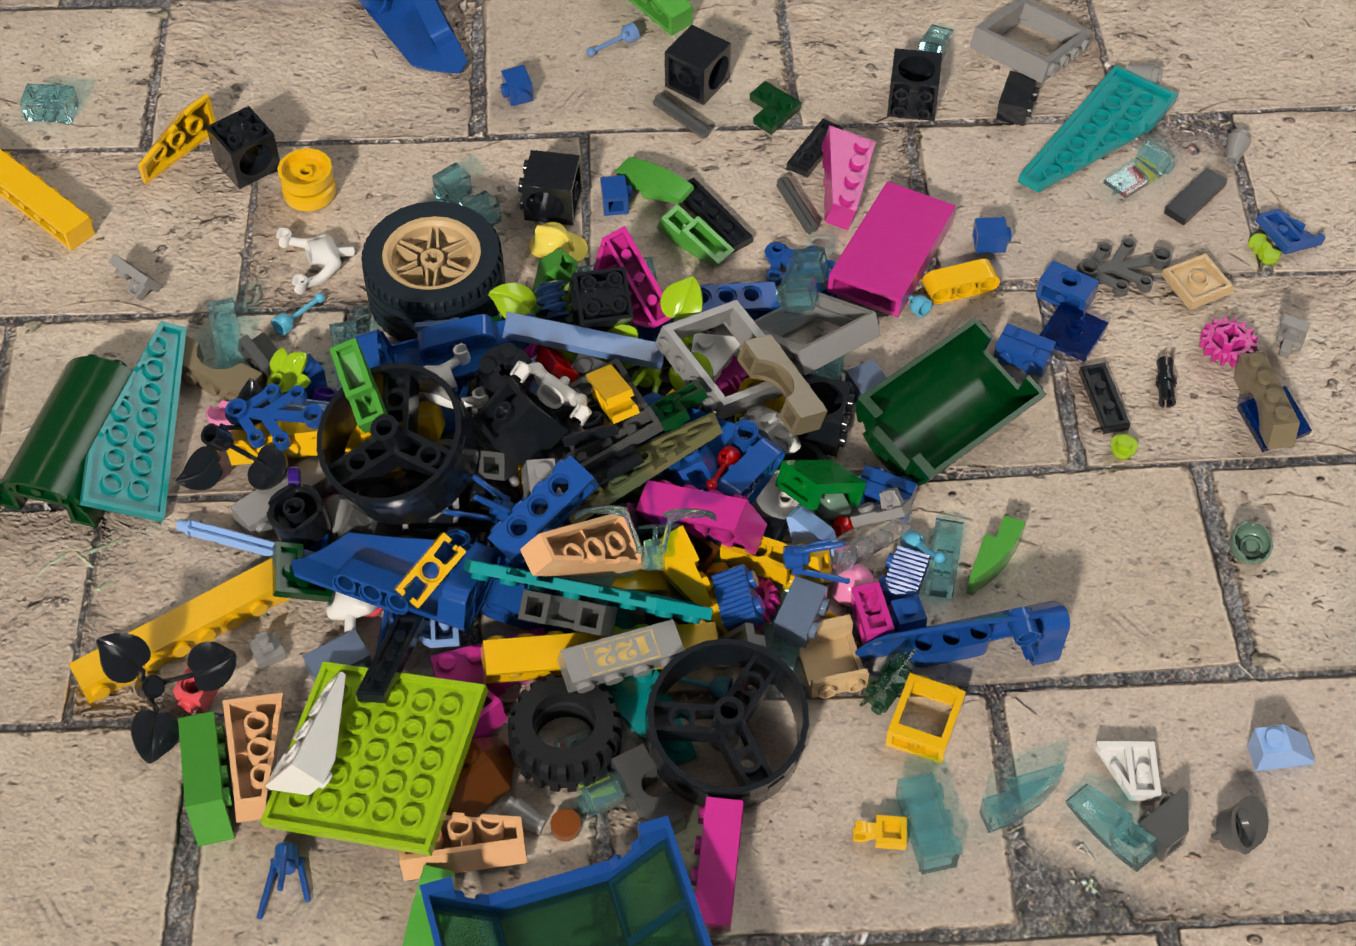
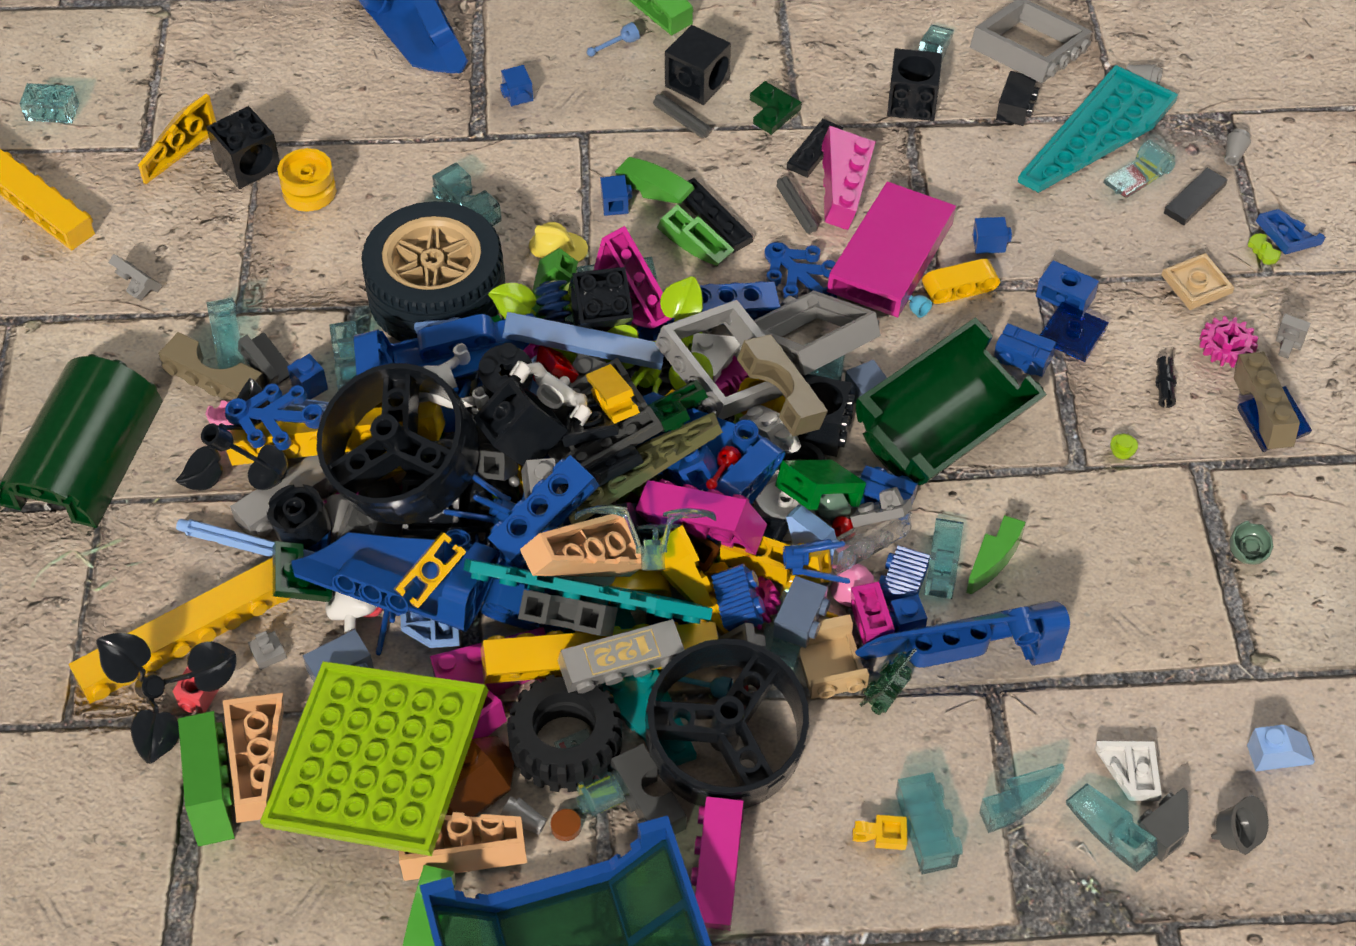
teal wing [79,321,187,522] -> none
blue plant [257,842,311,920] -> none
white wedge [265,672,346,795] -> none
lime plate [267,348,311,395] -> none
medium azure hinge [271,293,325,336] -> none
white piece [276,228,355,295] -> none
dark purple tile [288,467,301,487] -> none
dark purple tile [312,386,338,402] -> none
bright green slope [329,338,387,434] -> none
black tile [356,614,426,703] -> none
black brick [518,150,582,226] -> none
clear light blue arch [776,247,829,313] -> none
yellow window [885,673,966,764] -> none
medium azure hinge [900,530,945,563] -> none
dark grey plant [1076,238,1172,297] -> none
black tile [1078,363,1130,434] -> none

